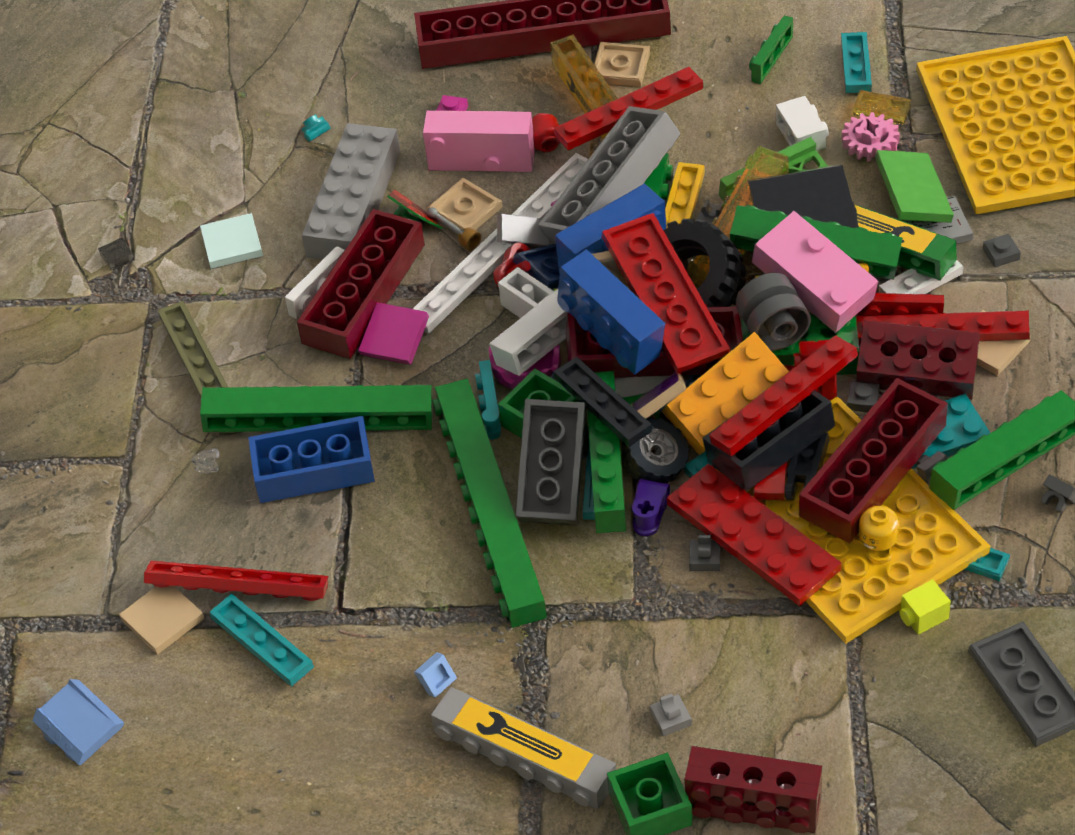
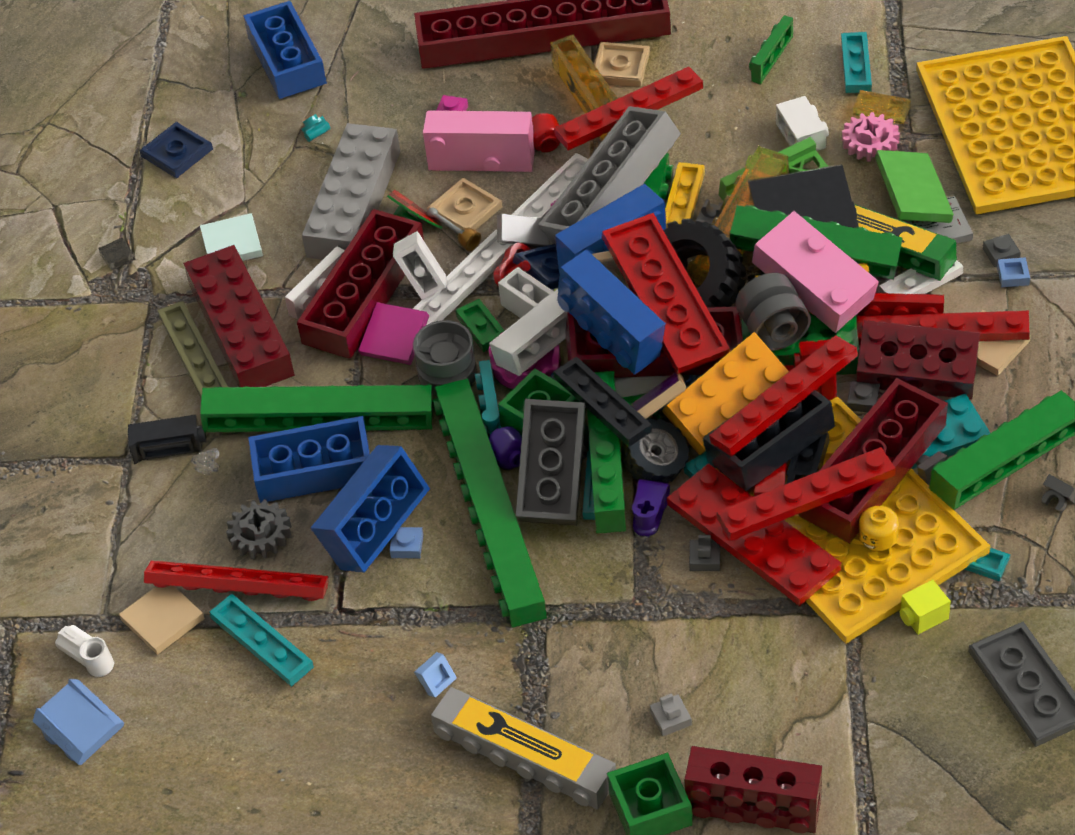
none -> white piece [55,625,114,677]
none -> black window [128,414,206,464]
none -> dark blue tile [139,122,213,179]
none -> dark red brick [183,245,295,387]
none -> dark grey gear [226,499,292,559]
none -> blue brick [243,1,327,99]
none -> blue brick [311,445,430,573]
none -> medium blue plate [390,527,424,558]
none -> white brick [393,231,446,300]
none -> dark grey wheel [413,320,477,396]
none -> green plate [455,299,505,352]
none -> dark purple head [489,427,522,469]
none -> red plate [717,447,896,541]
none -> medium blue plate [997,257,1030,288]

